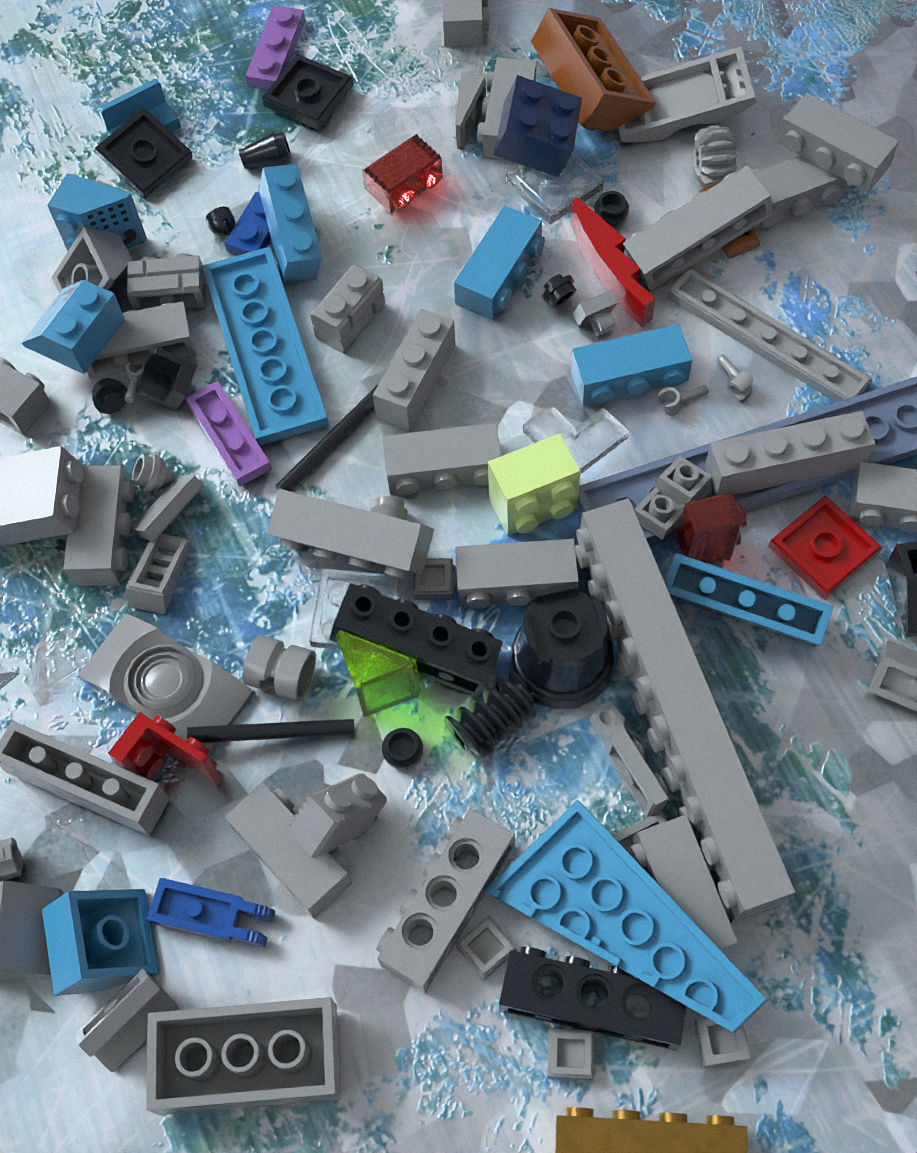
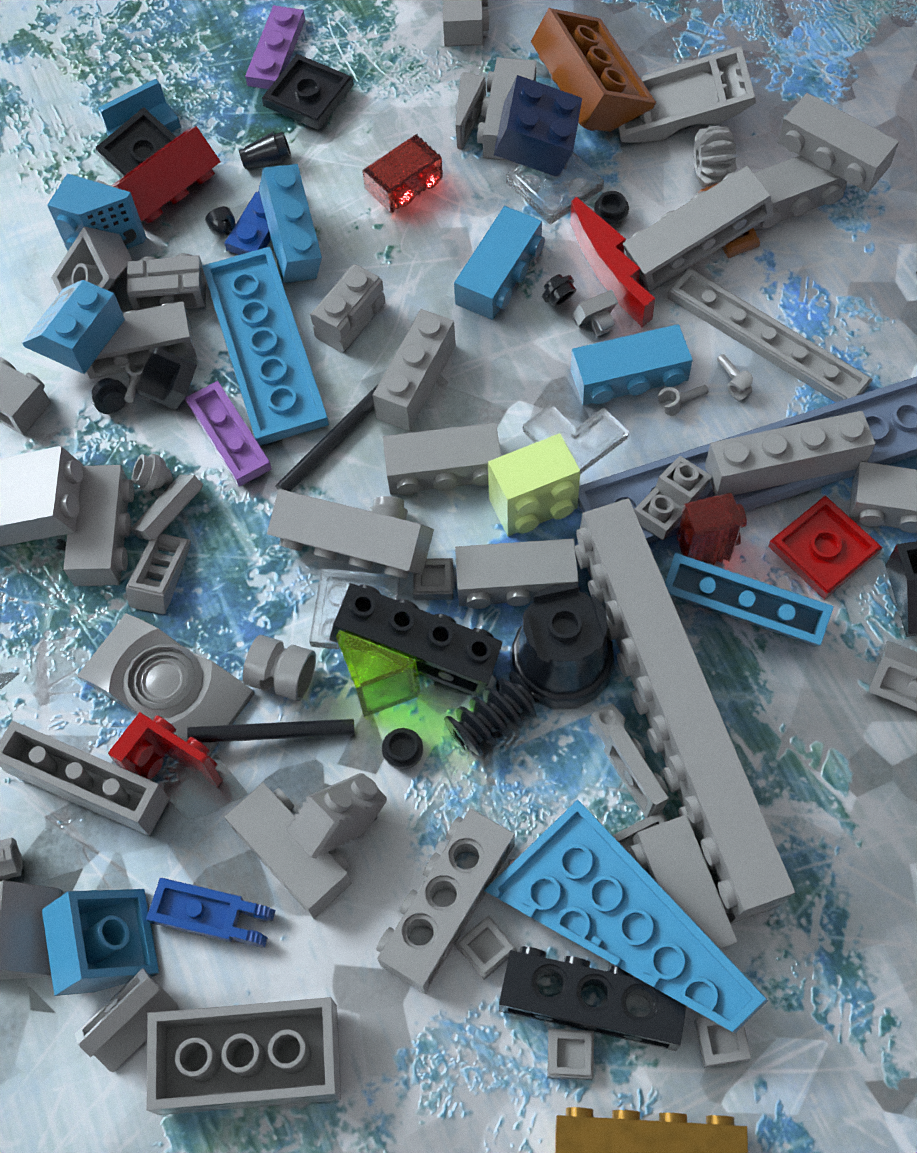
none -> red brick [111,126,221,224]

